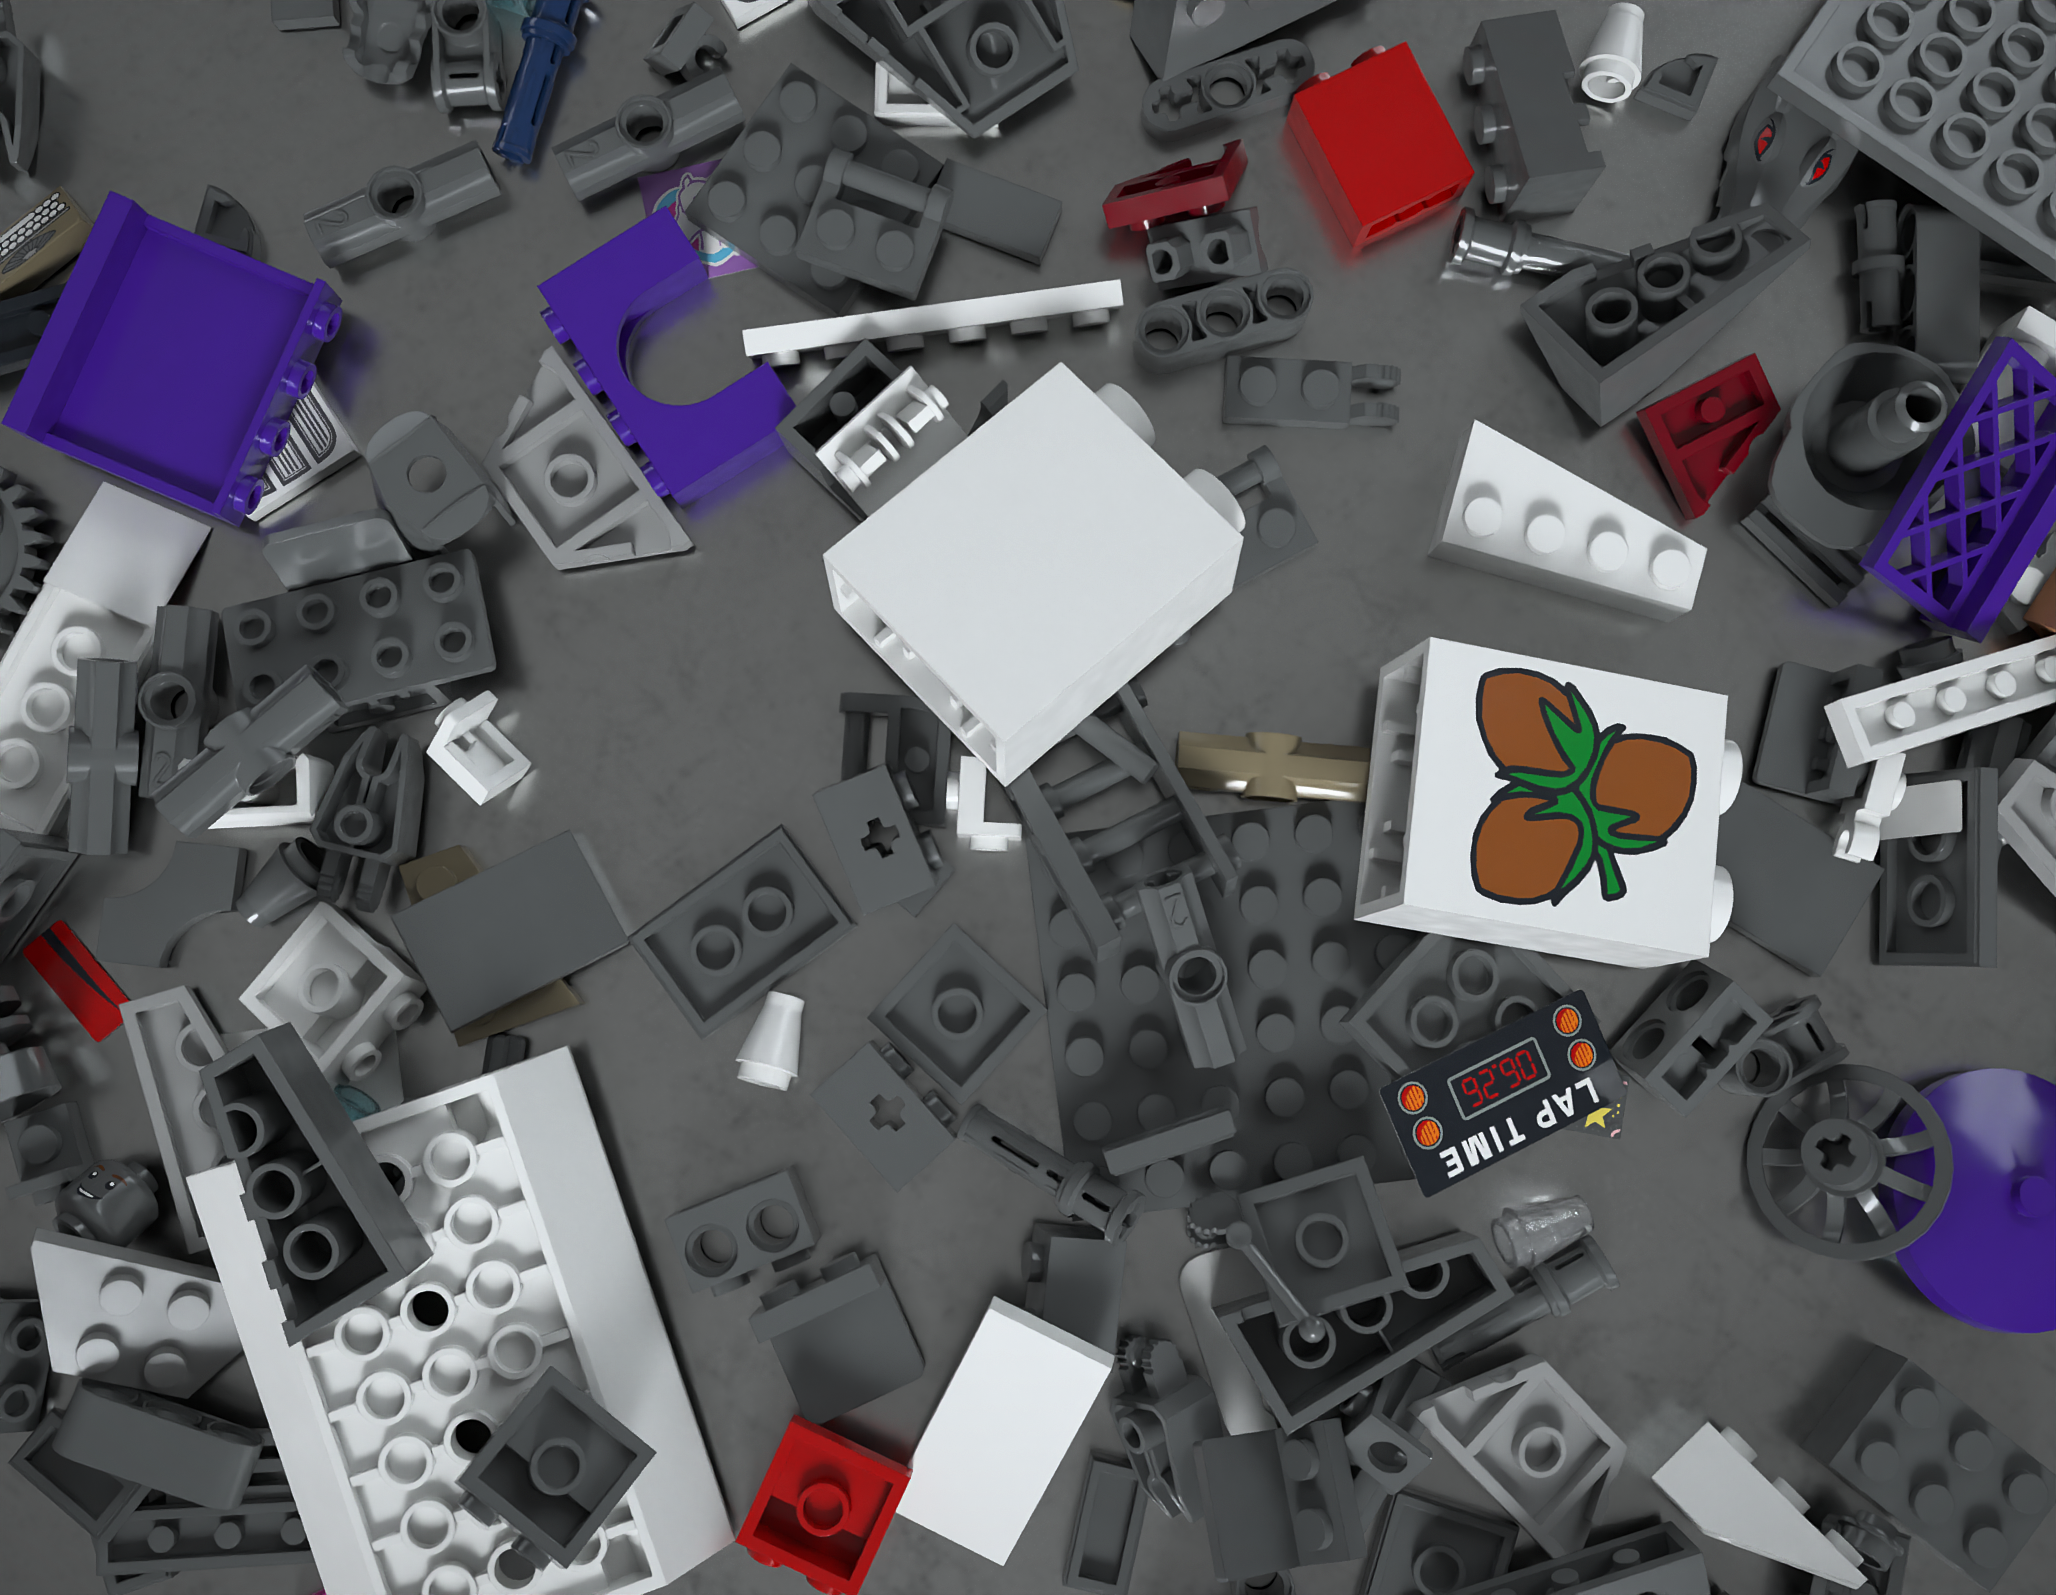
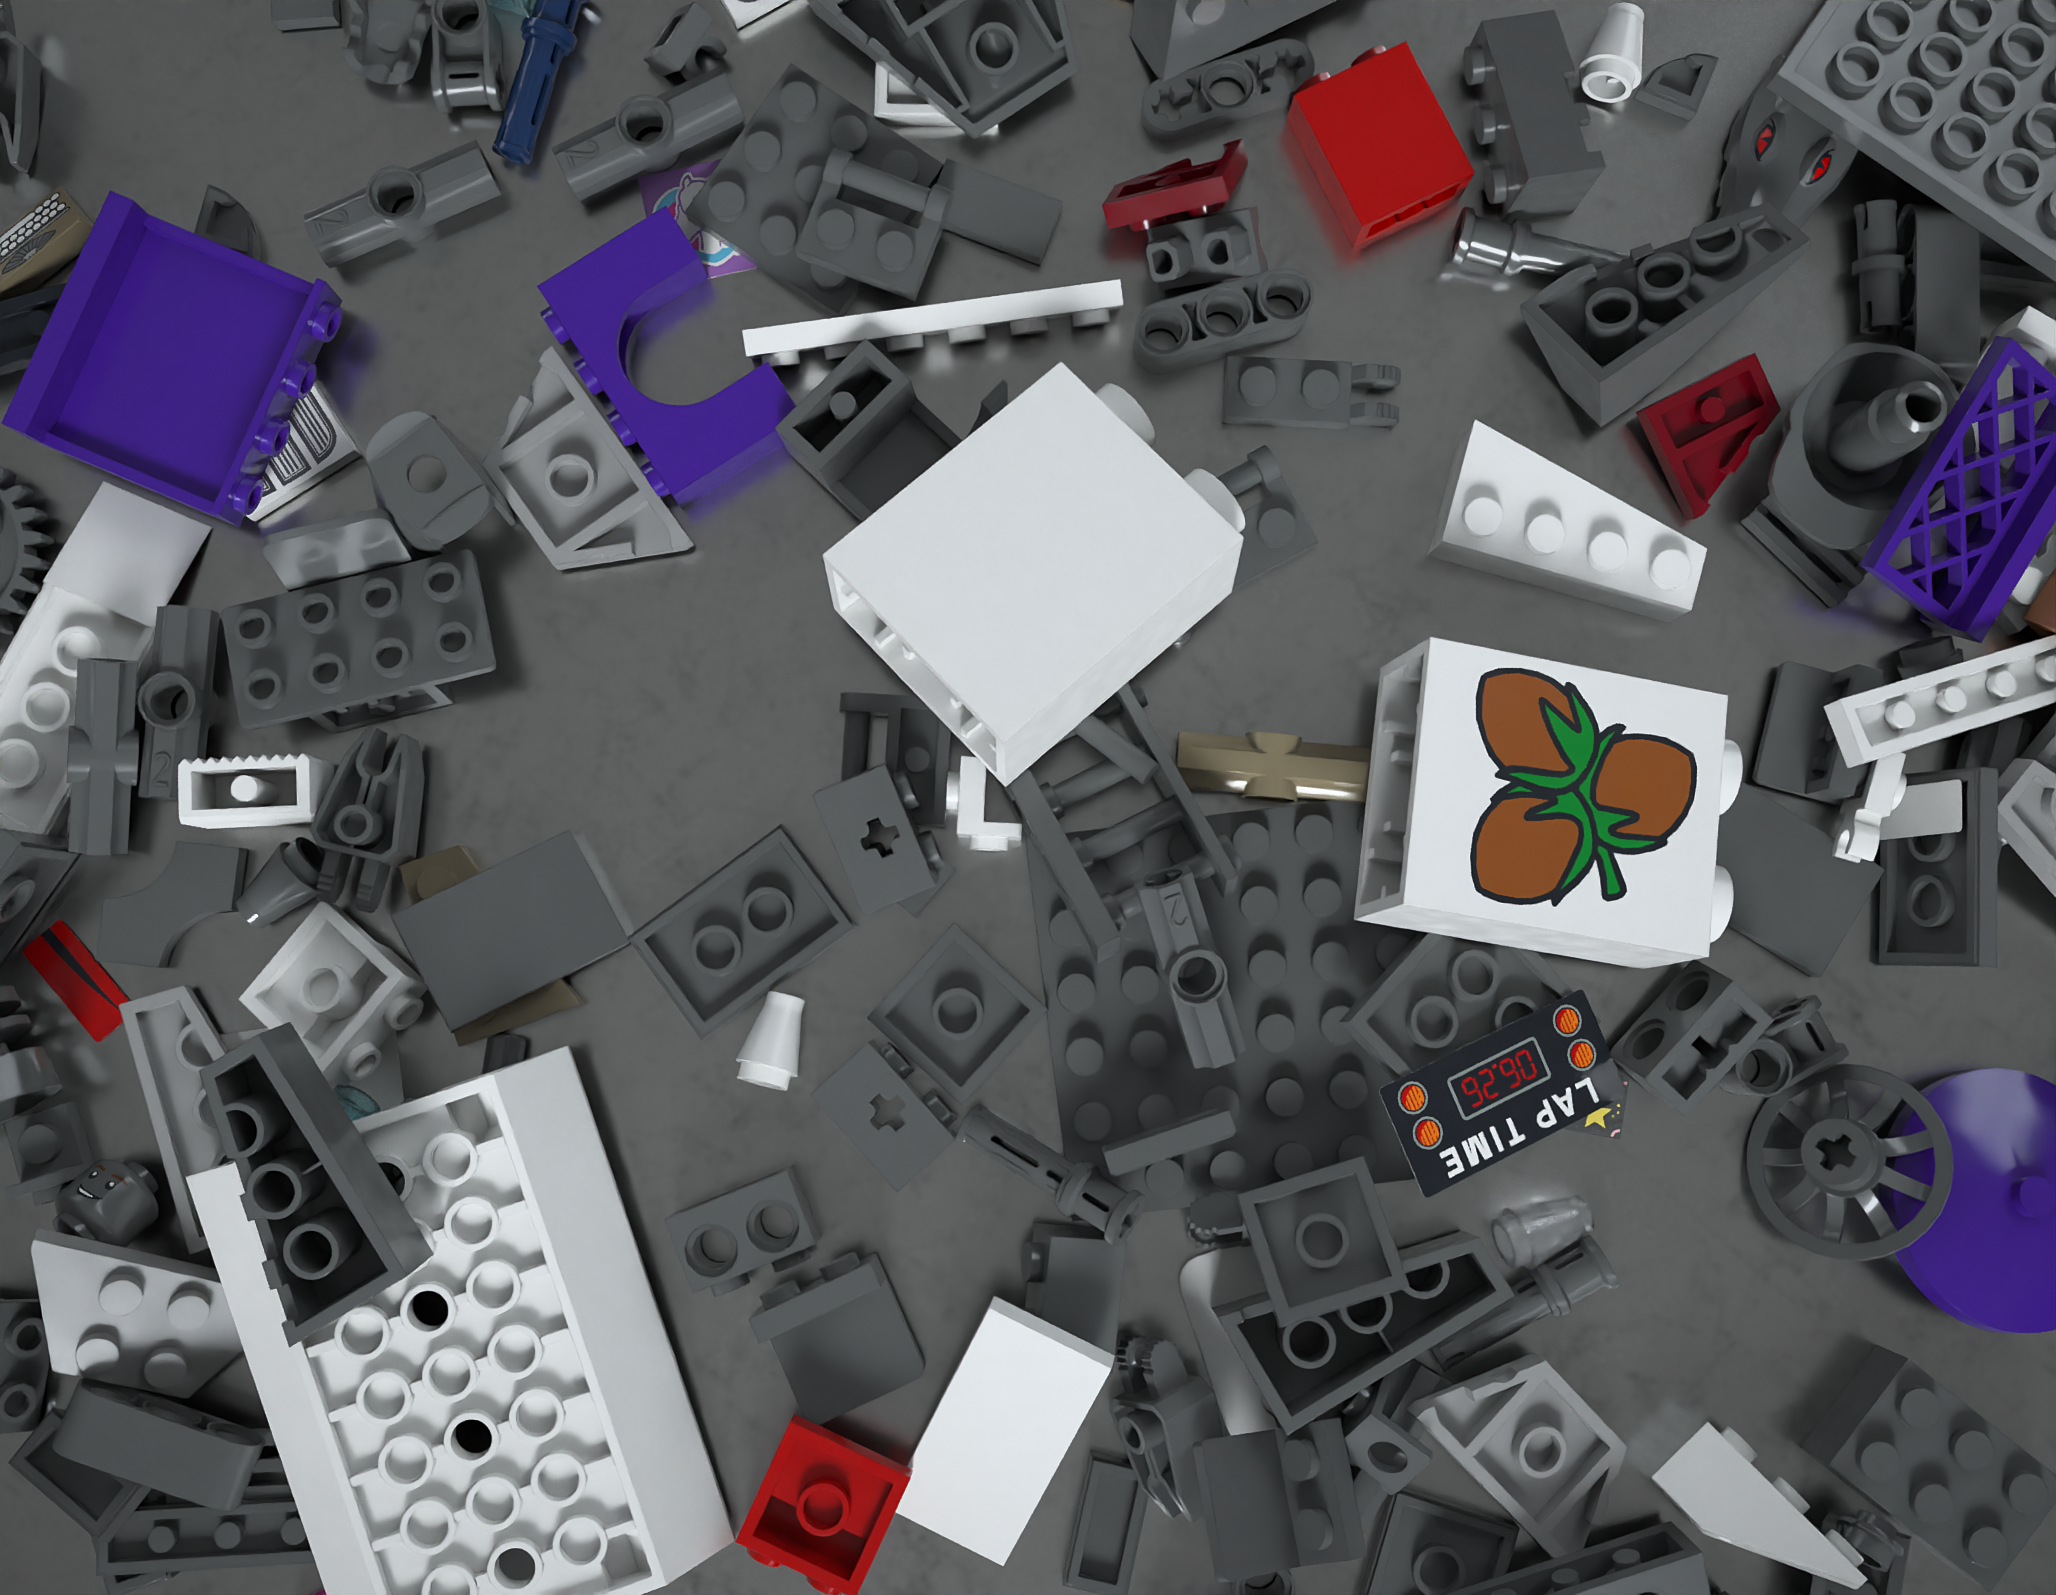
dark grey piece [151,664,349,839] -> none
white bracket [426,690,531,806] -> none
dark grey plate [454,1366,657,1572] -> none
white hinge [814,366,968,517] -> none
dark grey hinge [1226,1221,1326,1343] -> none

